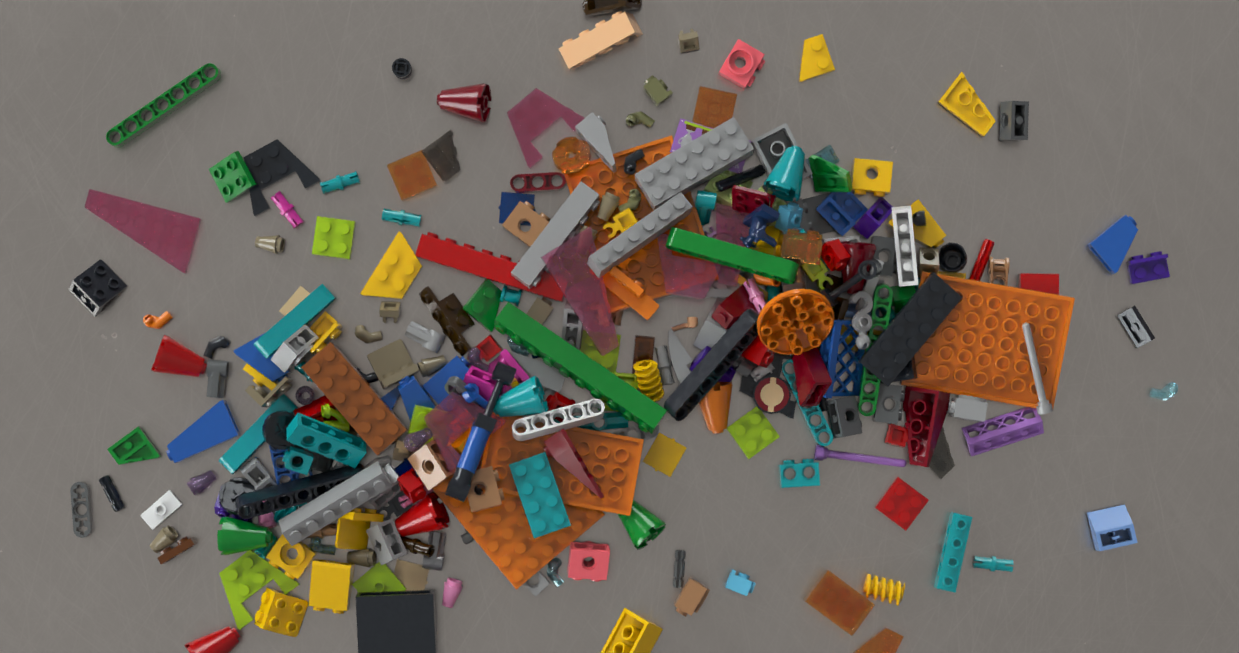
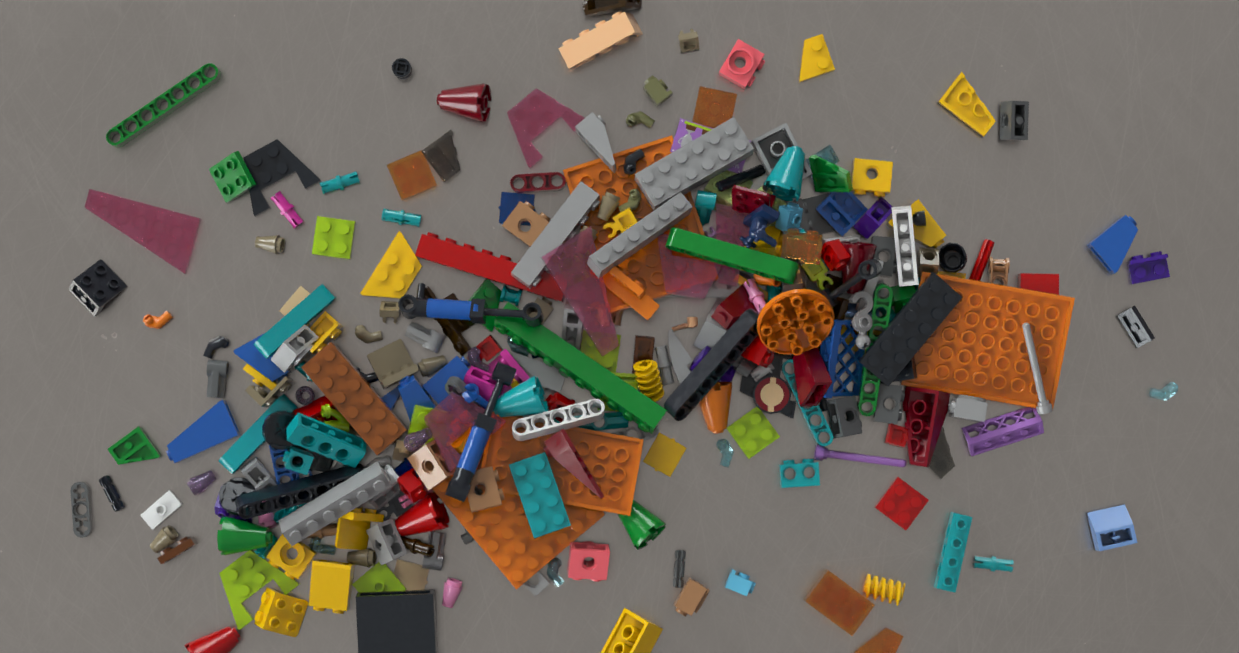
red cone [151,335,207,377] -> none
clear orange plate [552,137,591,174] -> none
none -> black piece [398,283,544,327]
none -> clear light blue arm [716,439,734,468]

